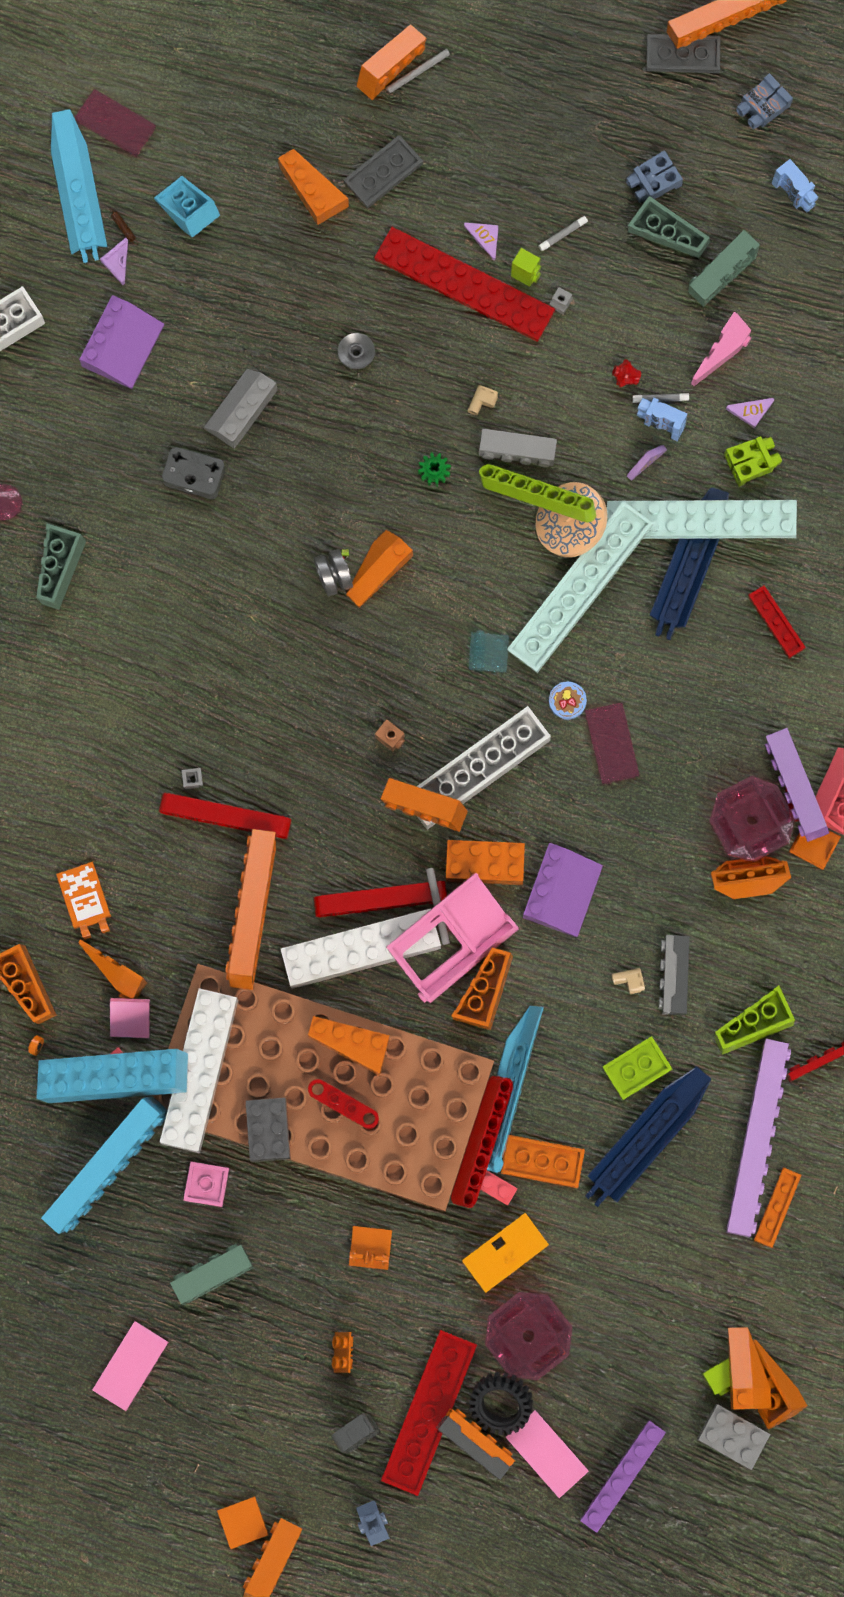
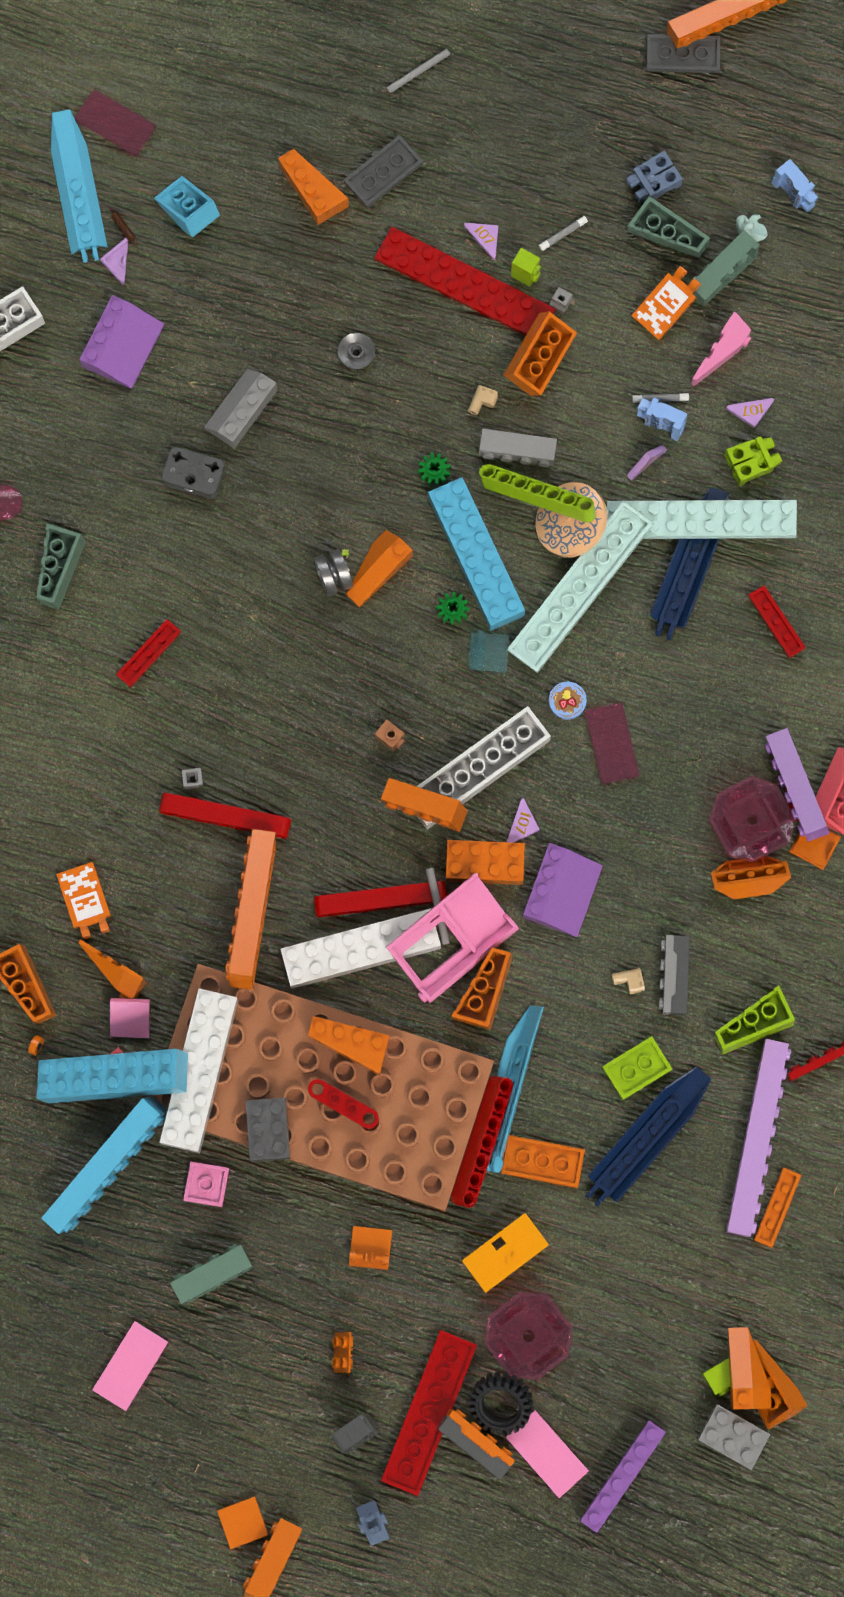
orange wedge [356,24,427,100] -> none
coral plate [480,1171,518,1206] -> none
red rock [612,359,641,388] -> none
sand blue hips [736,73,793,129] -> none
none -> red plate [116,619,182,688]
none -> medium azure brick [428,477,525,631]
none -> green gear [436,591,470,626]
none -> orange brick [503,311,577,396]
none -> lavender tile [507,798,540,843]
none -> orange tile [631,266,701,340]
none -> light aqua hair [736,215,767,242]

